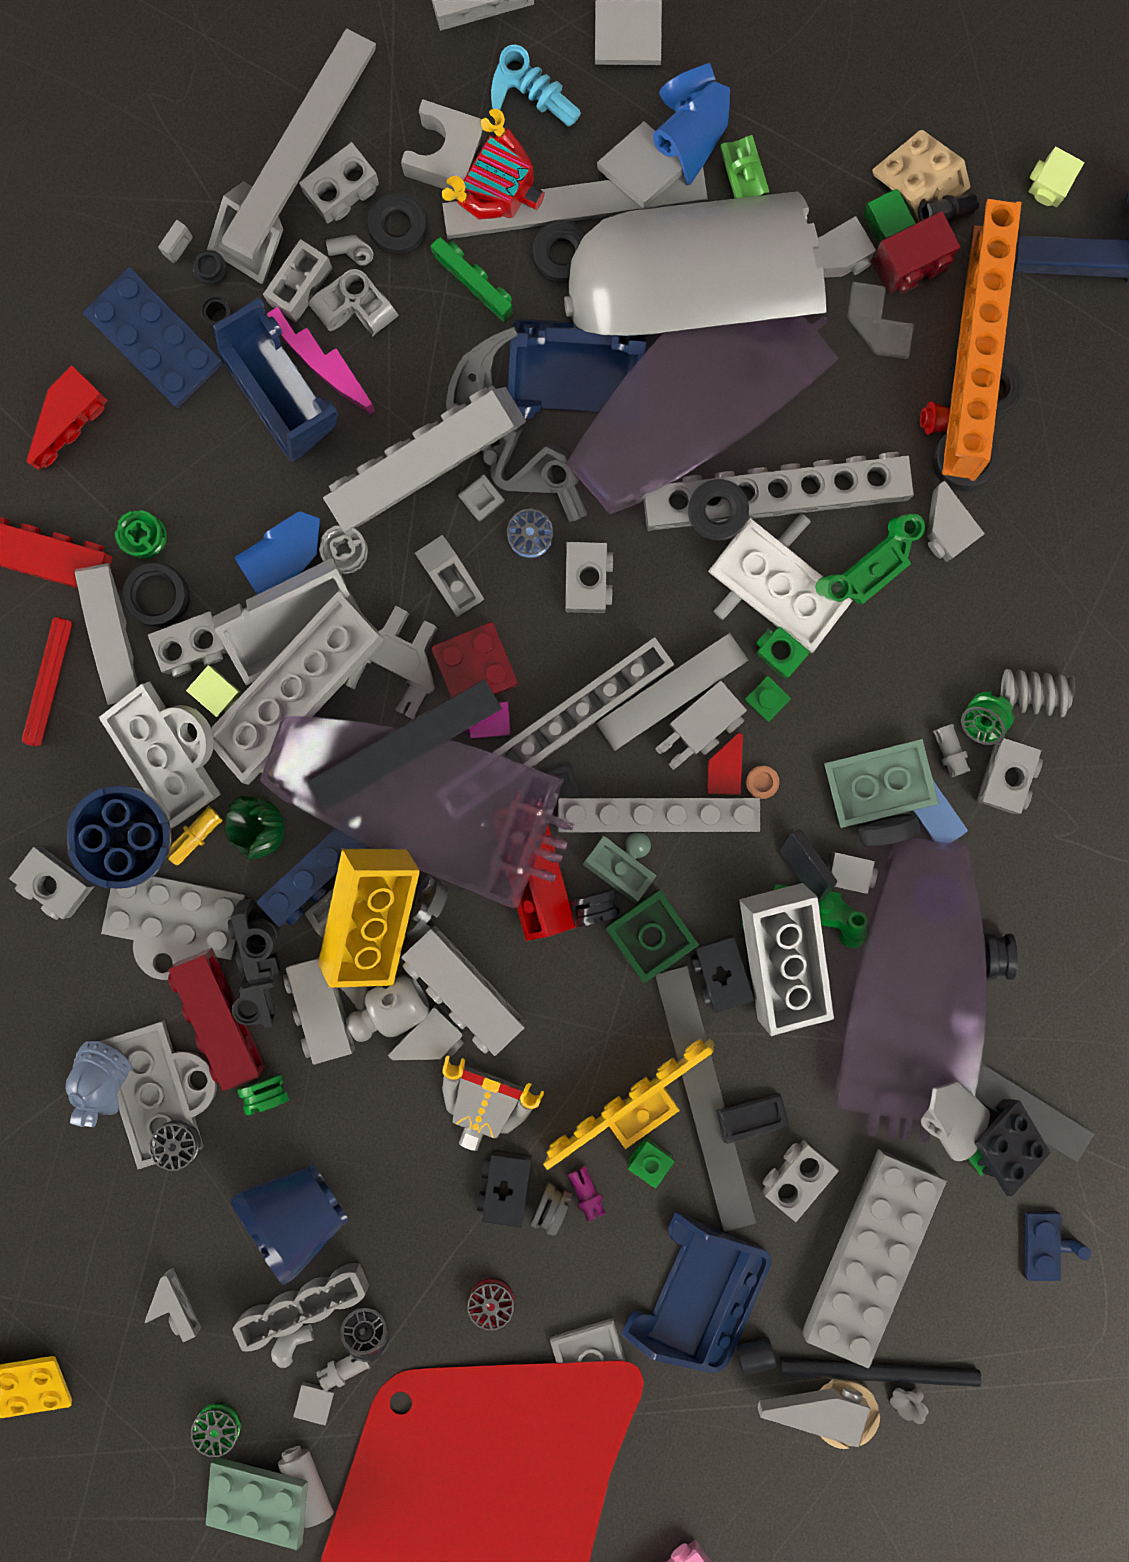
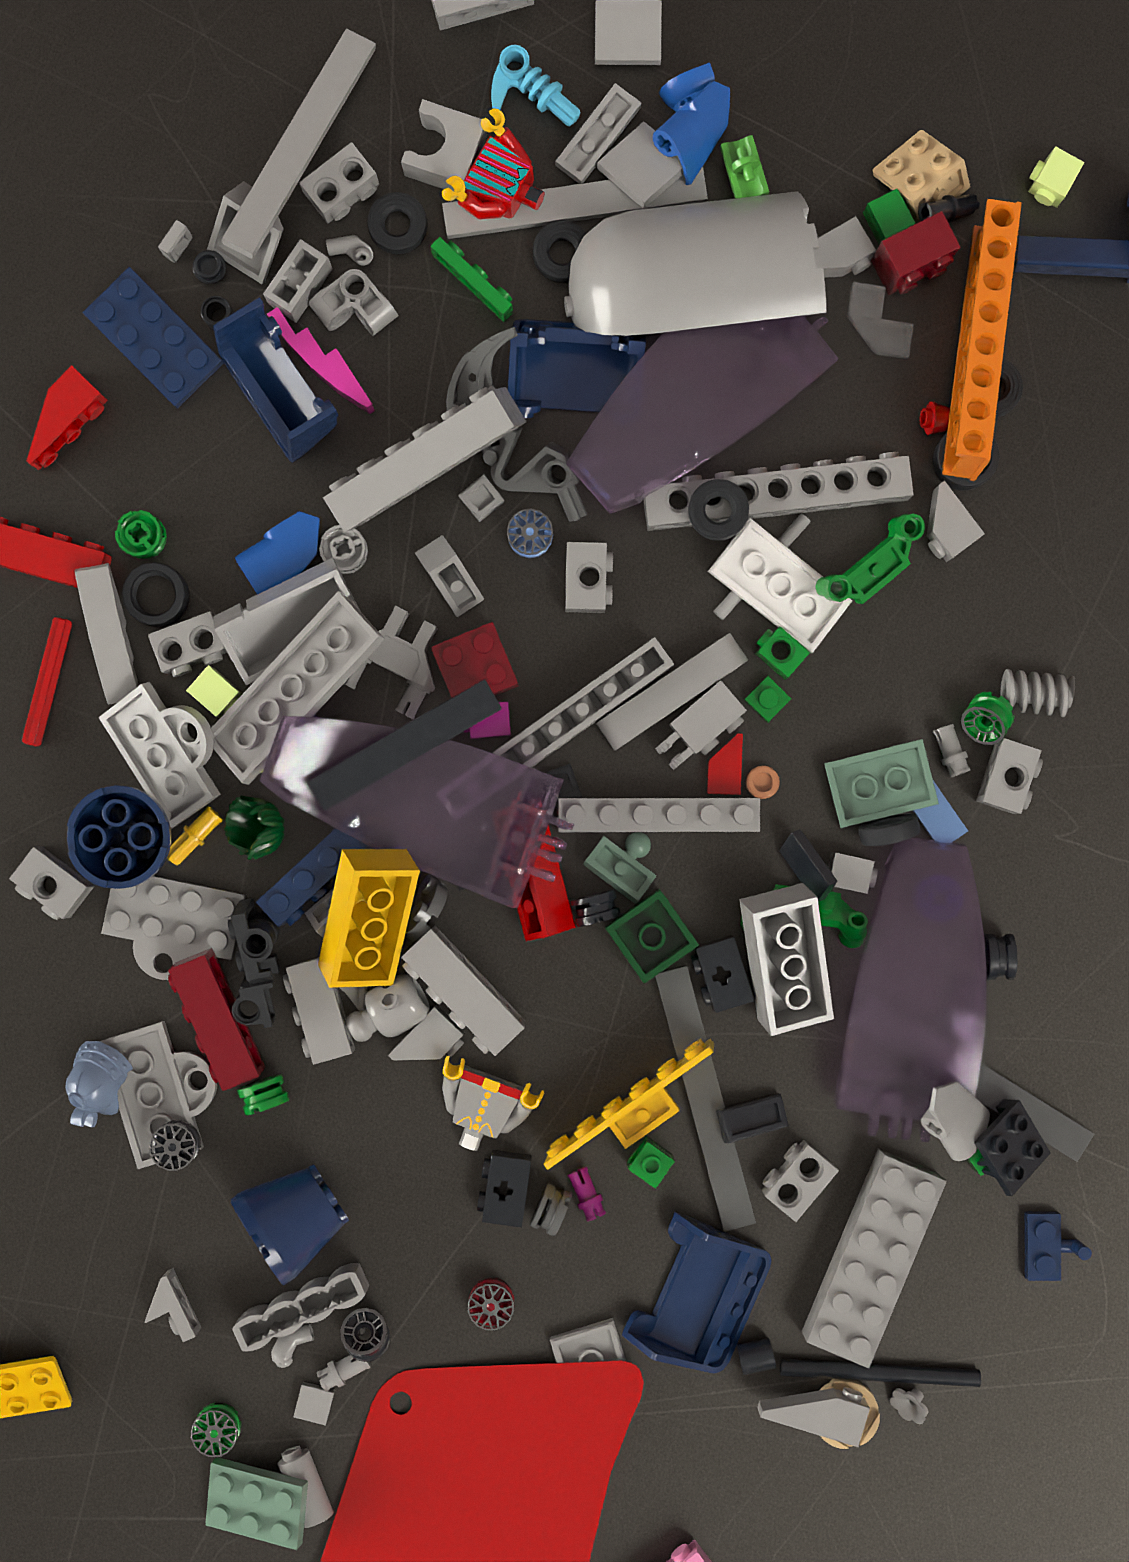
none -> light grey plate [555,83,641,184]

